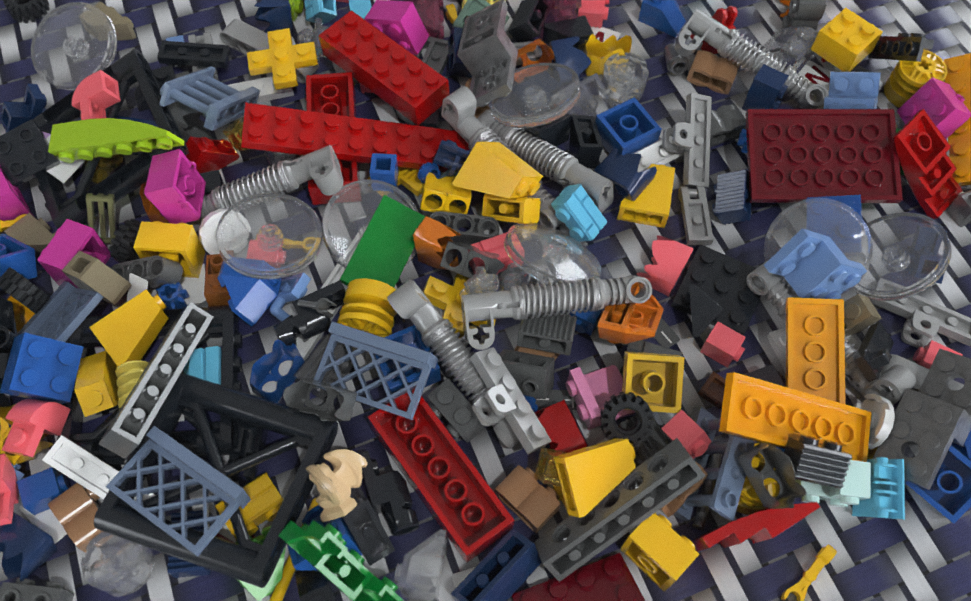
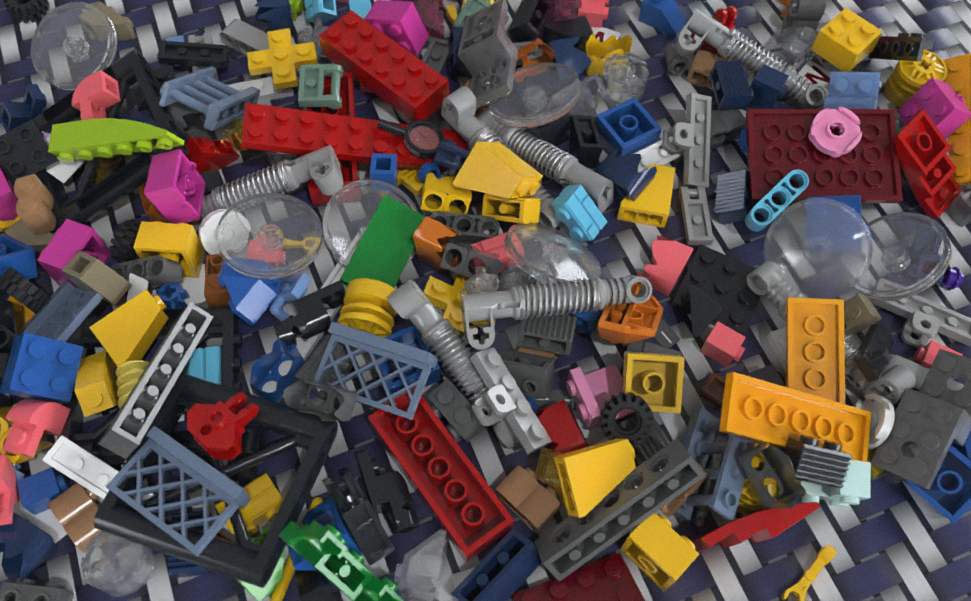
olive tile [86,193,117,244] -> none
dark grey hand [298,298,337,318] -> none
tan animal [306,449,368,522] -> none
coral brick [661,409,712,459] -> none
medium blue bracket [764,228,867,299] -> none
medium azure hinge [852,457,905,519] -> none
none -> medium nougat brick [14,174,56,235]
none -> red hinge [187,392,259,460]
none -> sand green plate [298,64,343,110]
none -> piece [377,119,445,159]
none -> dark blue brick [710,60,754,110]
none -> medium azure beam [745,169,809,232]
none -> bright pink plate [808,107,862,158]
none -> dark purple plate [940,267,964,291]

